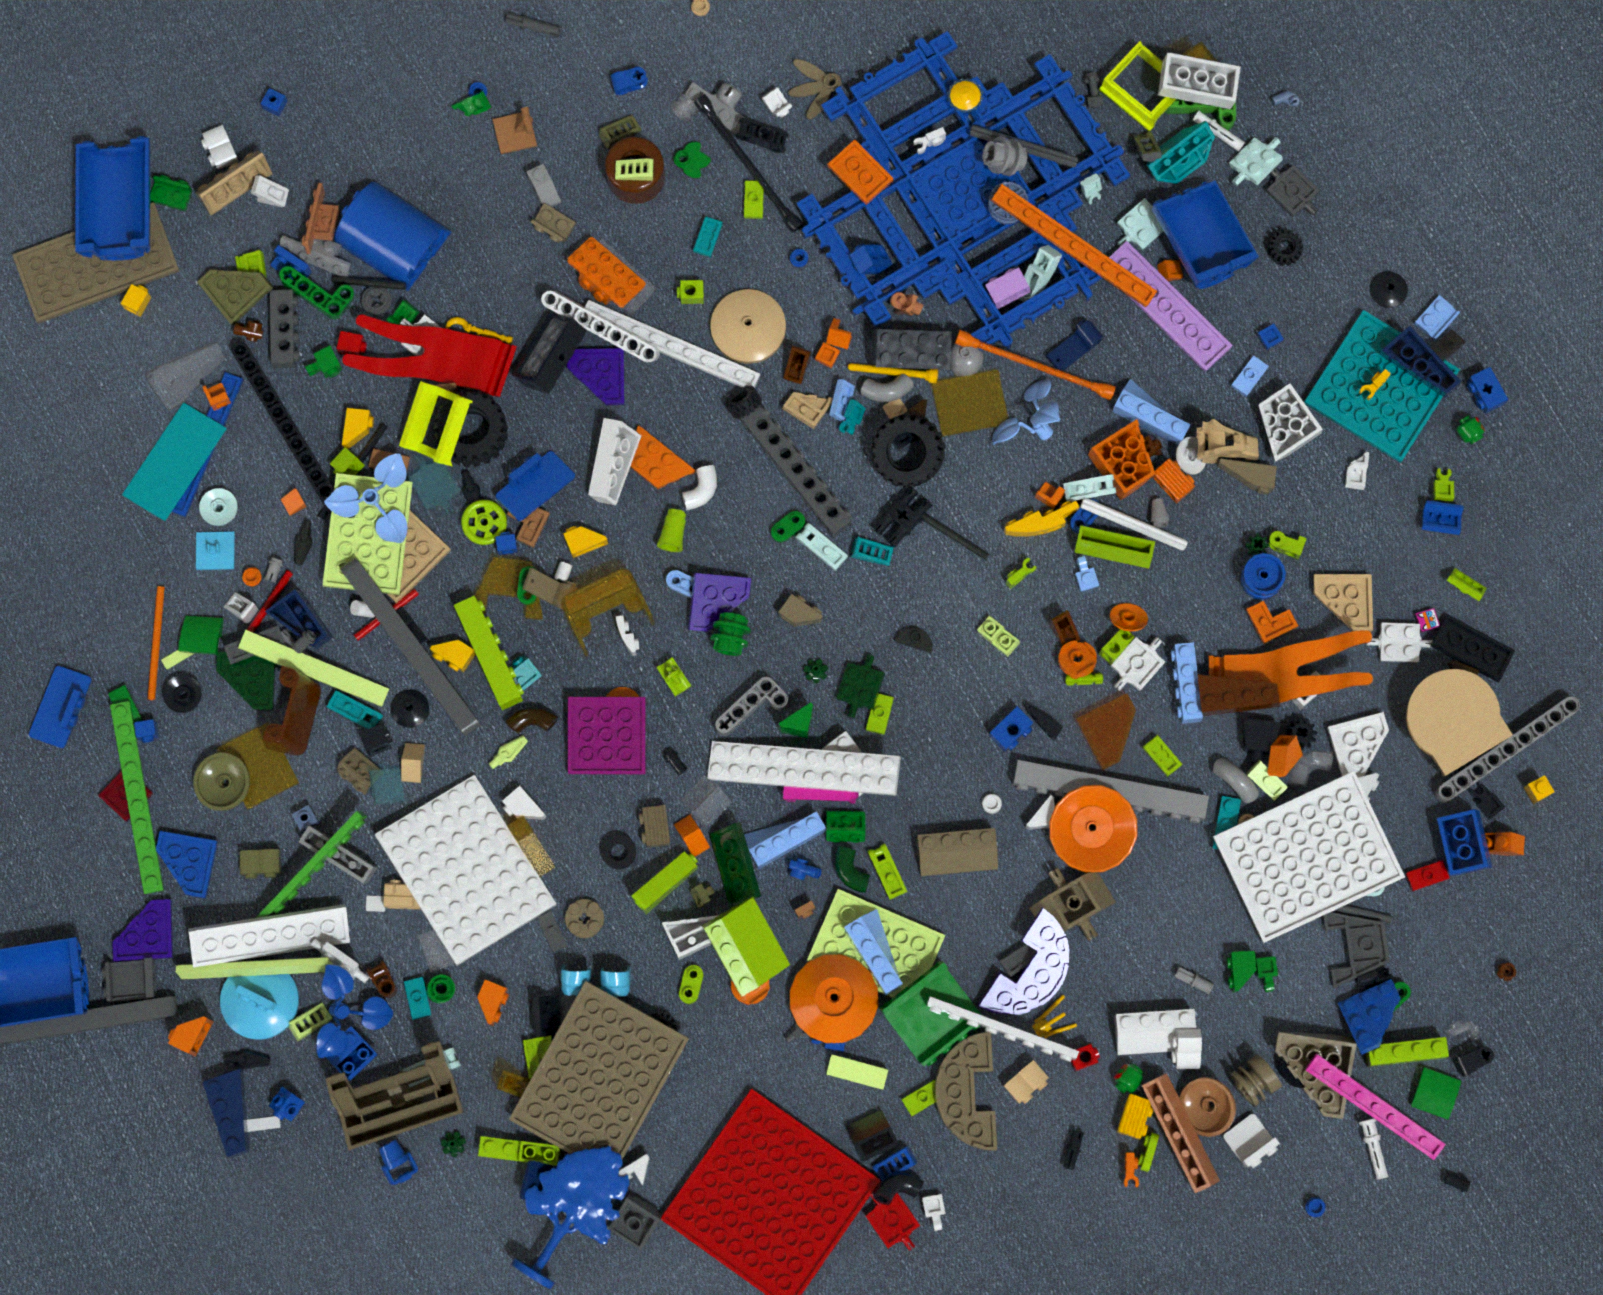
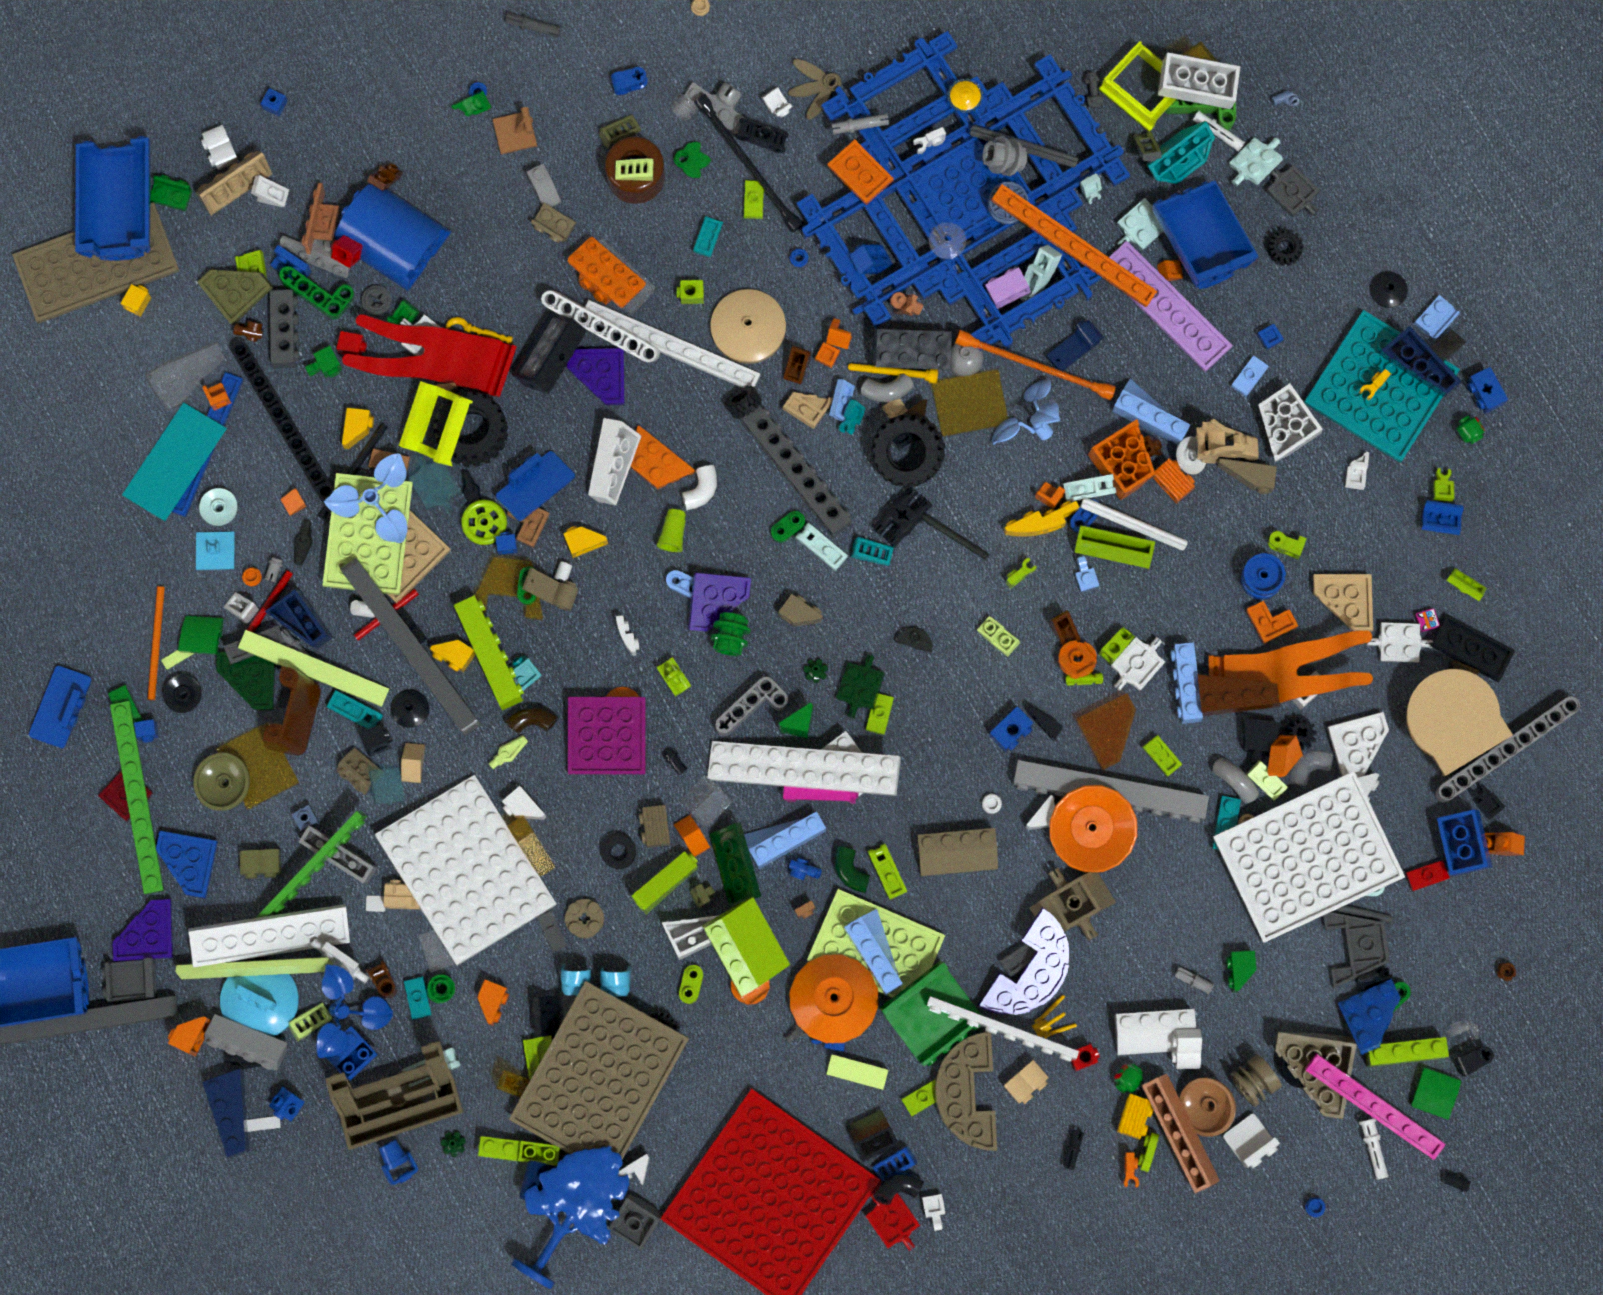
dark grey pin [292,630,316,654] -> none
lime brick [330,447,365,475] -> none
pearl dark grey bar [332,276,406,290] -> none
clear yellow windscreen [561,569,655,657] -> none
green bracket [826,811,865,843] -> none
orange dish [1110,603,1148,632] -> none
light grey cone [1151,498,1170,528] -> none
dark green gear [1245,533,1270,555] -> none
green plate [1256,956,1278,992] -> none
yellow brick [1524,775,1555,804] -> none
none -> light grey brick [205,1014,287,1071]
none -> red brick [331,235,363,268]
none -> reddish brown slope [367,163,403,191]
none -> light grey pin [832,113,889,135]
none -> clear dish [929,222,966,259]

